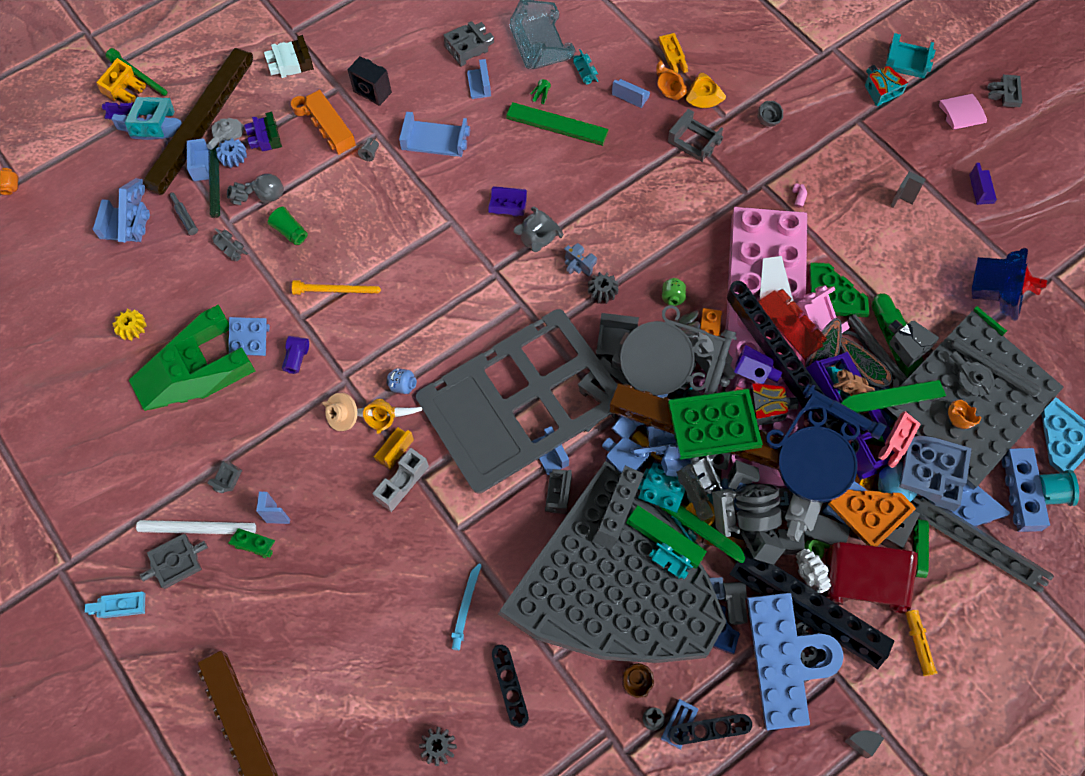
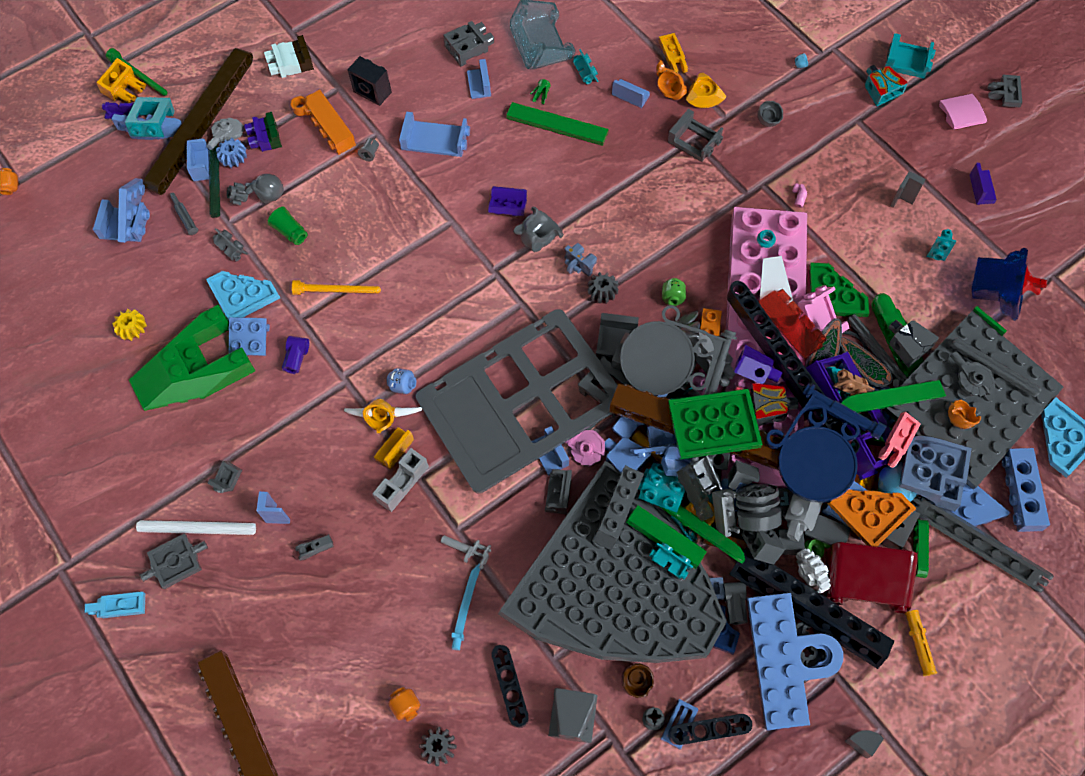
green hinge [228,528,275,558] -> none
light nougat piece [322,393,357,431] -> none
teal piece [1040,470,1079,506] -> none
none -> medium azure plate [206,271,280,320]
none -> dark grey bar [295,534,334,561]
none -> orange head [388,687,421,722]
none -> light grey piece [441,535,491,569]
none -> dark grey piece [548,688,598,743]
none -> bright pink piece [565,430,605,466]
none -> teal plate [757,230,776,248]
none -> medium azure hinge [795,53,808,68]
none -> teal hinge [927,229,957,261]

